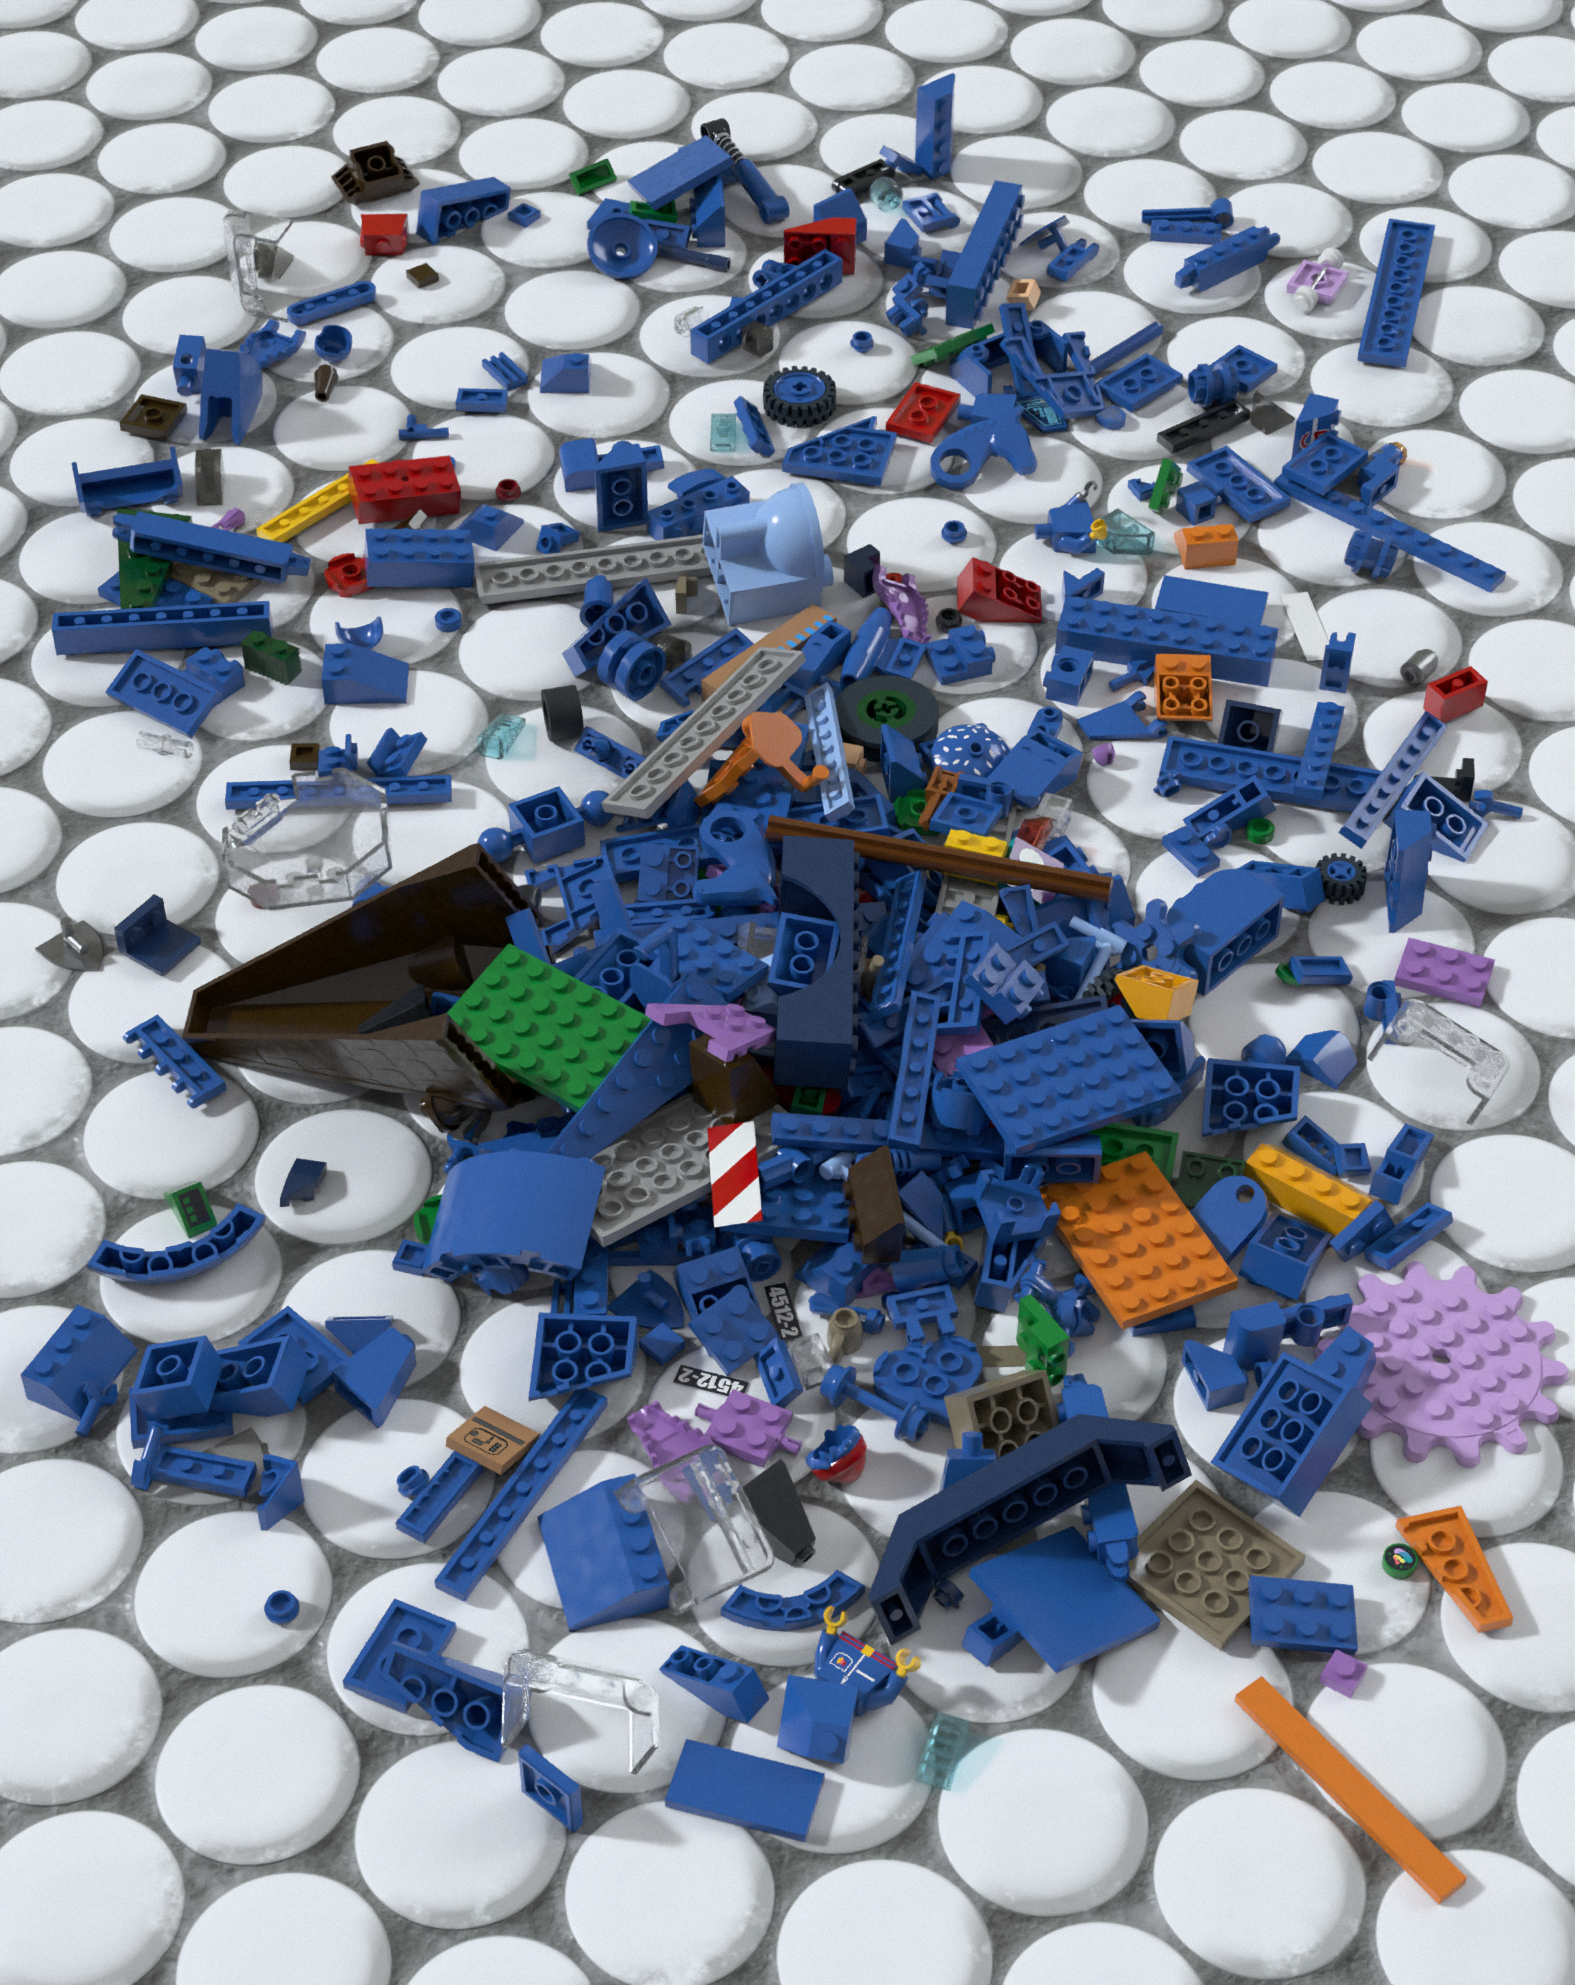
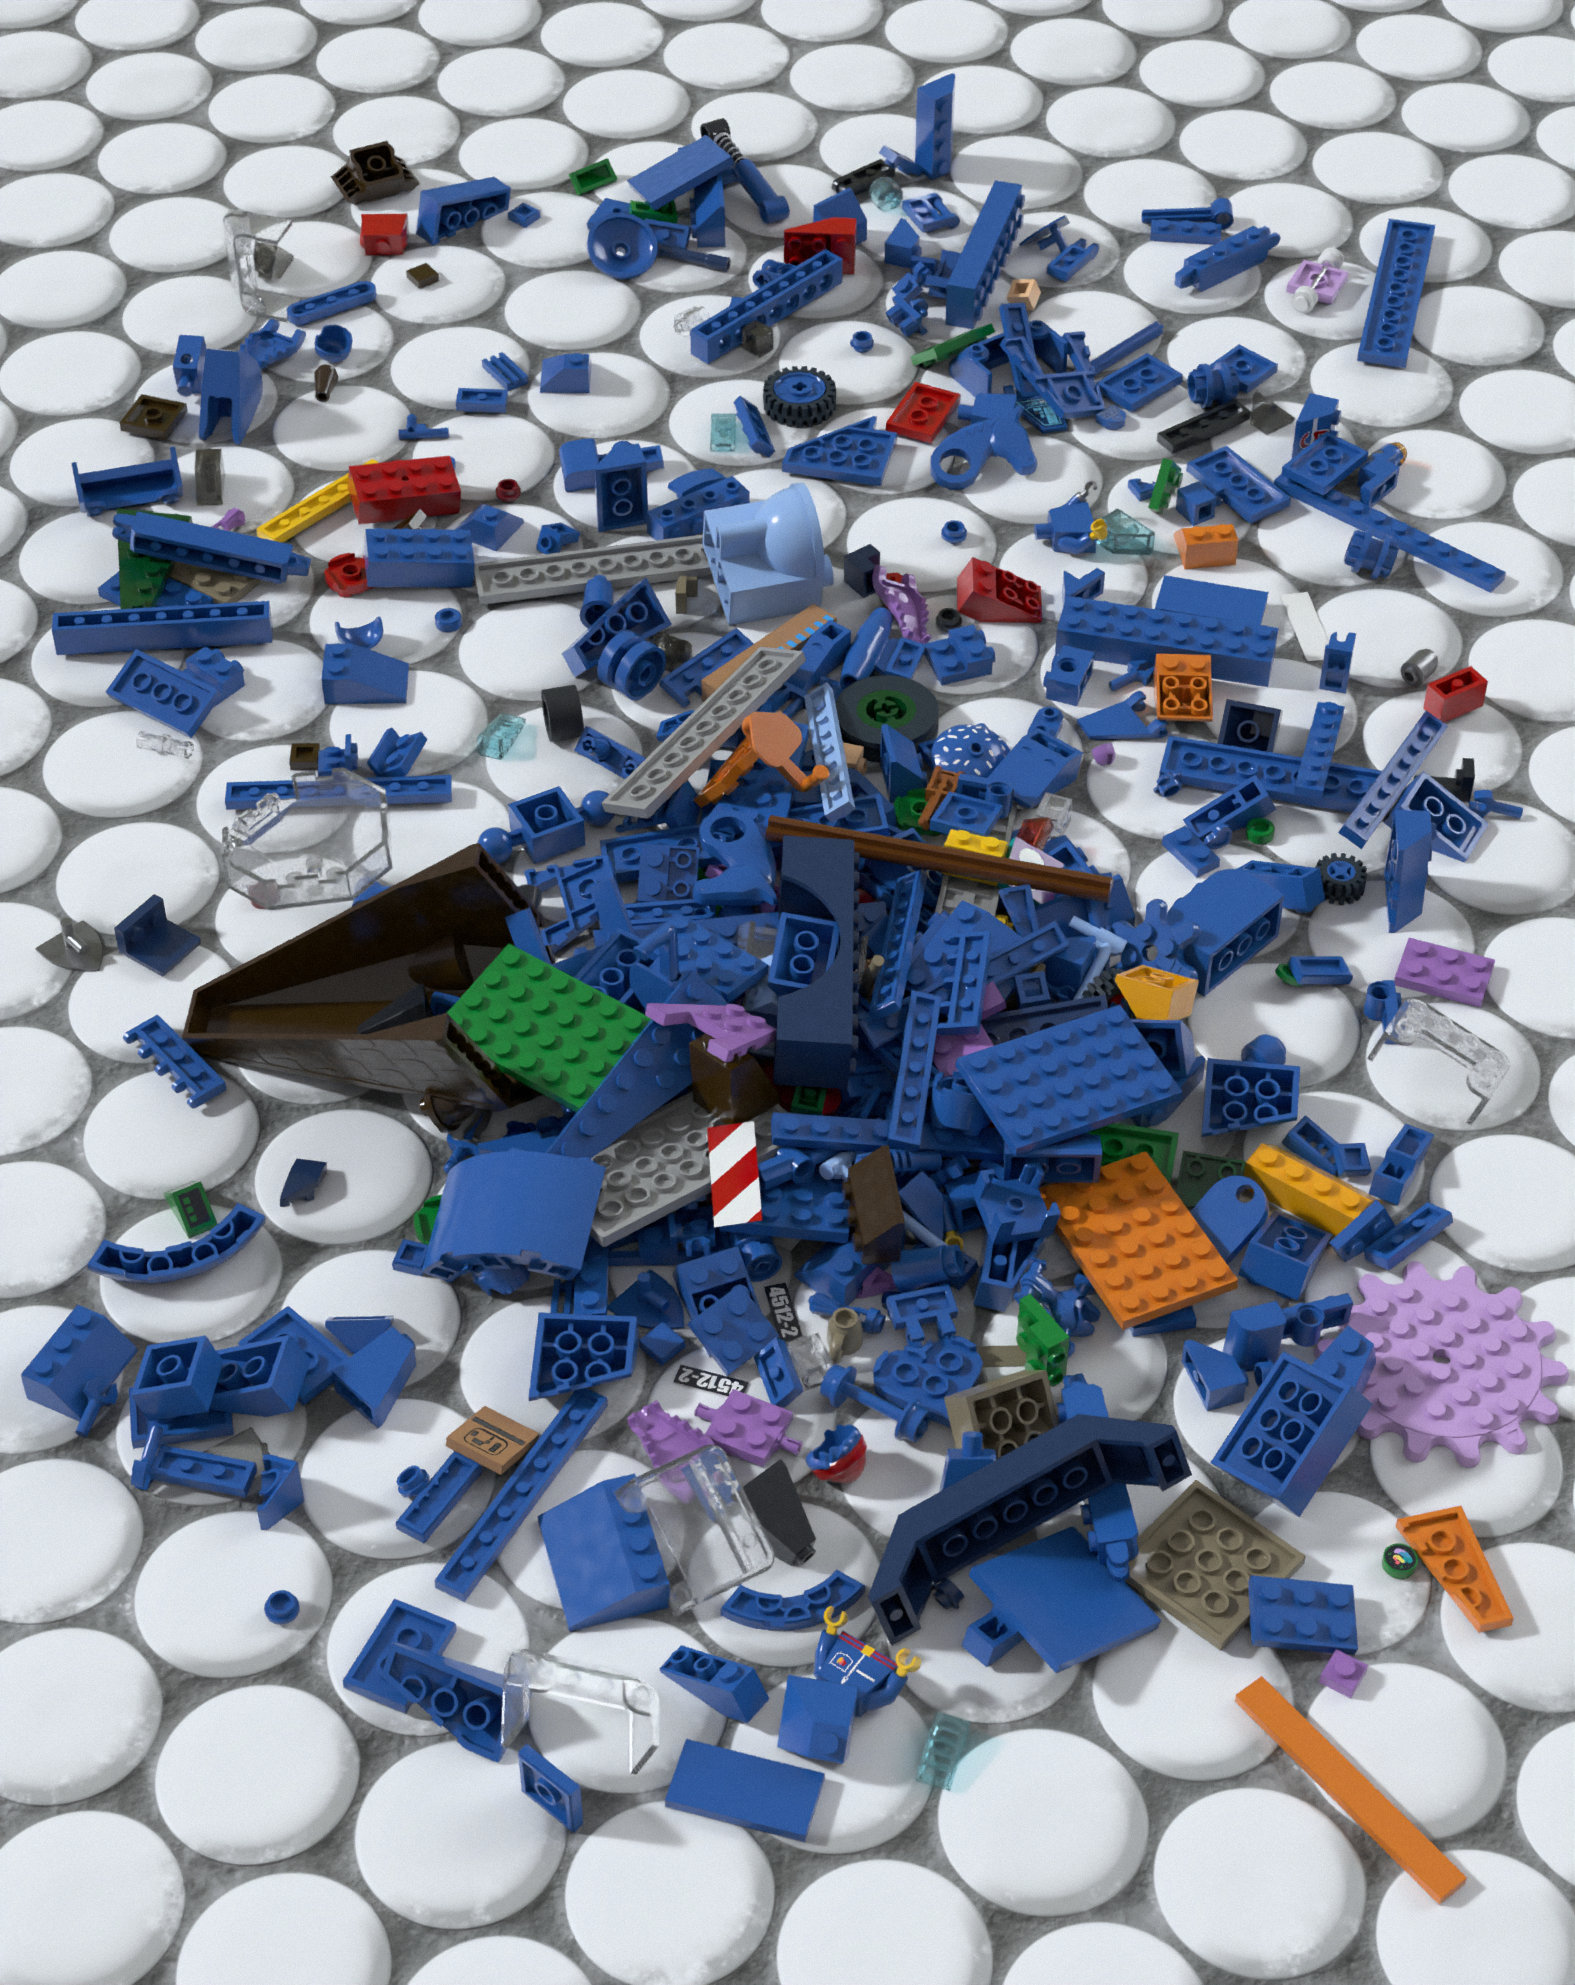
dark green brick [241,630,302,685] -> none
blue plate [964,942,1045,1025] -> none
blue slope [1285,1030,1358,1090] -> none

